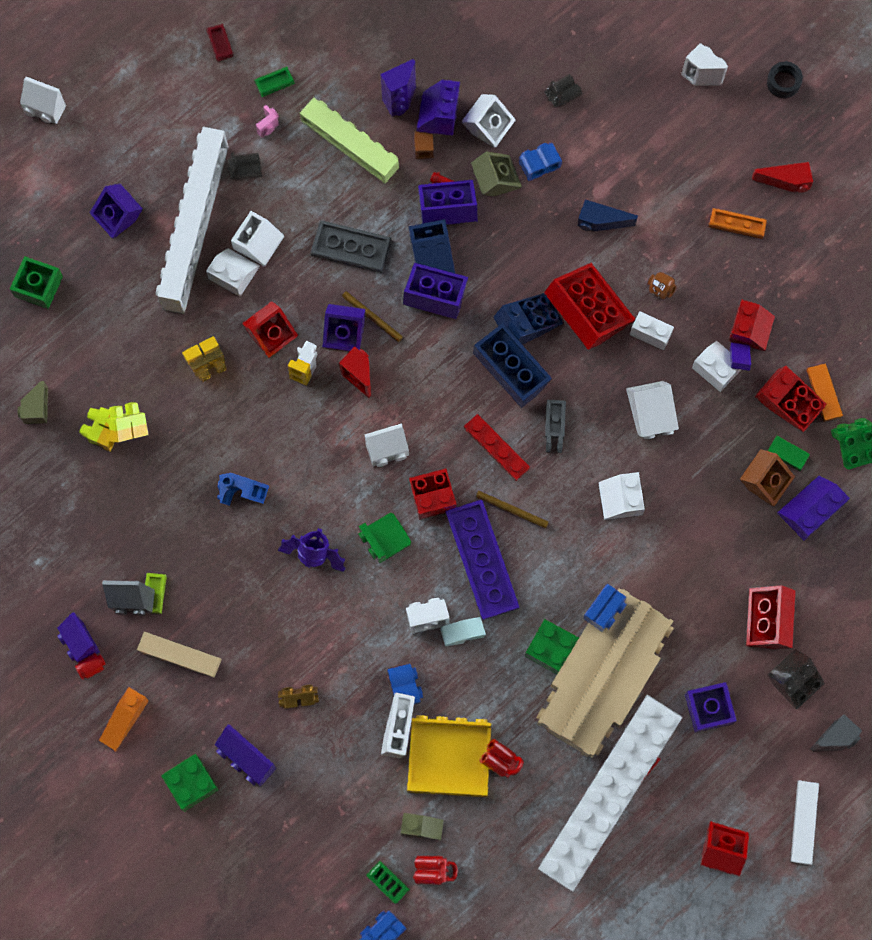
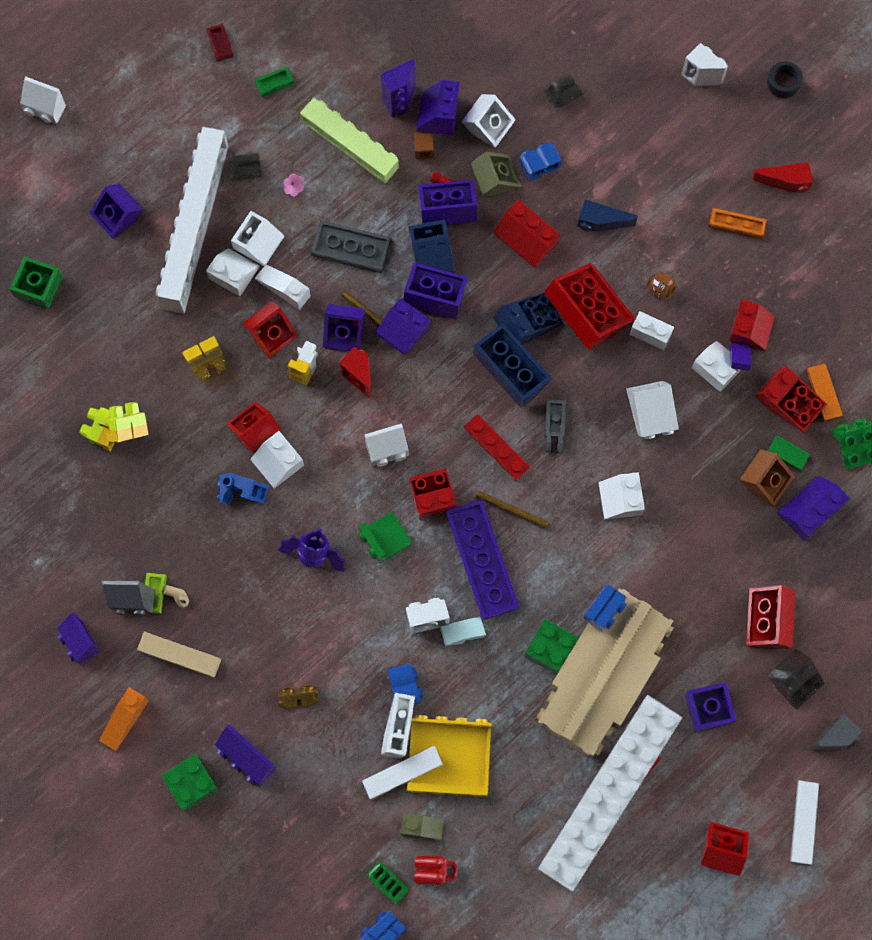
olive slope [18,381,48,424] -> none
red brick [75,653,106,680] -> none
bright pink bracket [256,105,279,138] -> none
red piece [480,739,524,778] -> none
none -> tan arm [164,585,189,608]
none -> red slope [226,401,281,453]
none -> white slope [250,431,304,489]
none -> white slope [255,265,310,310]
none -> bright pink plant [283,174,304,197]
none -> white tile [362,746,443,800]
none -> dark purple slope [375,299,431,355]
none -> red slope [493,199,560,268]

